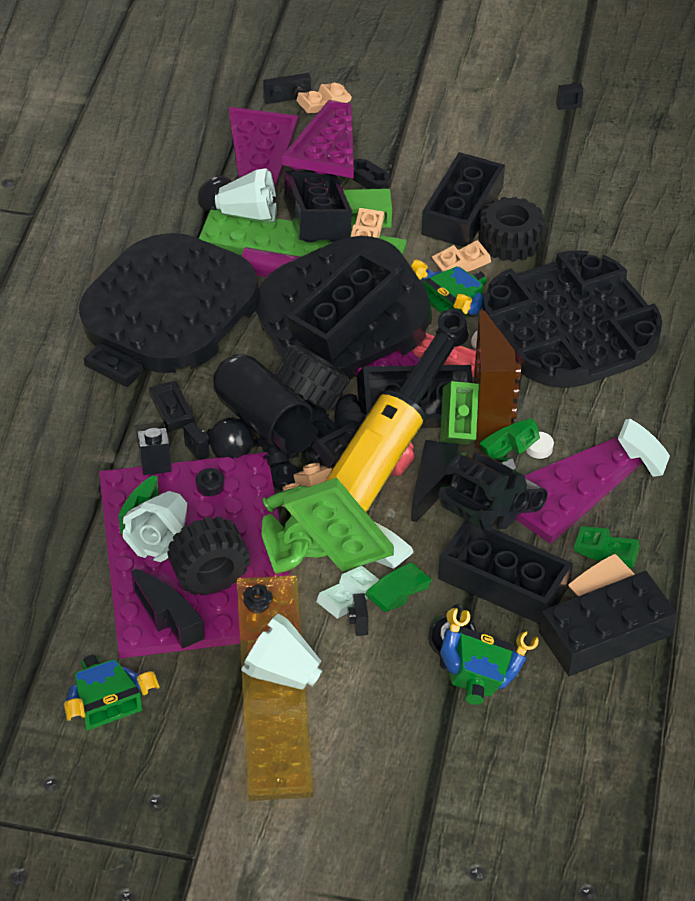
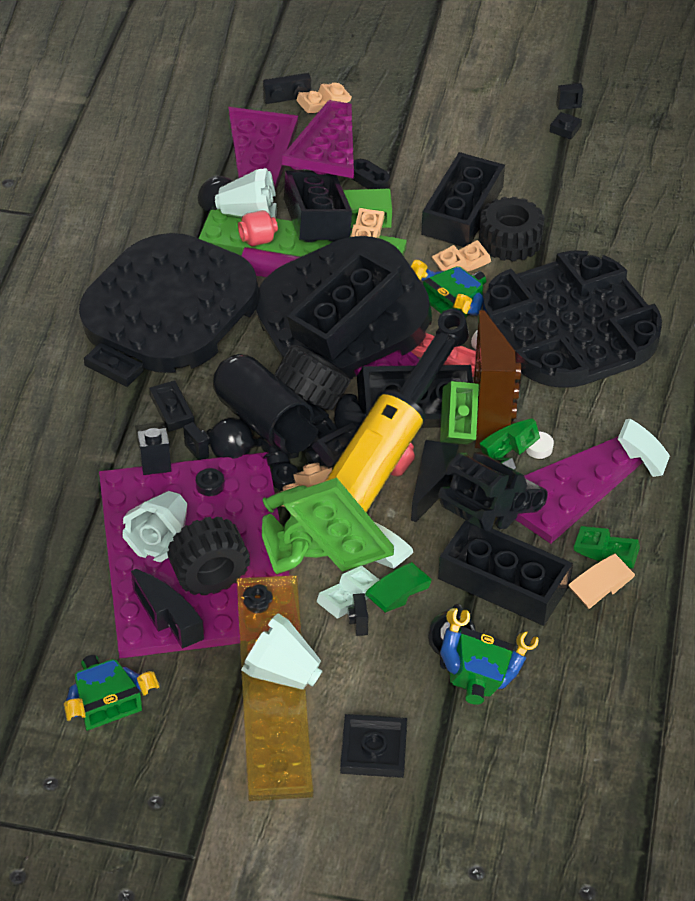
green slope [118,475,159,535] -> none
black brick [539,570,678,677] -> none
none -> coral head [238,210,278,246]
none -> black plate [340,714,407,778]
none -> black plate [550,112,582,140]

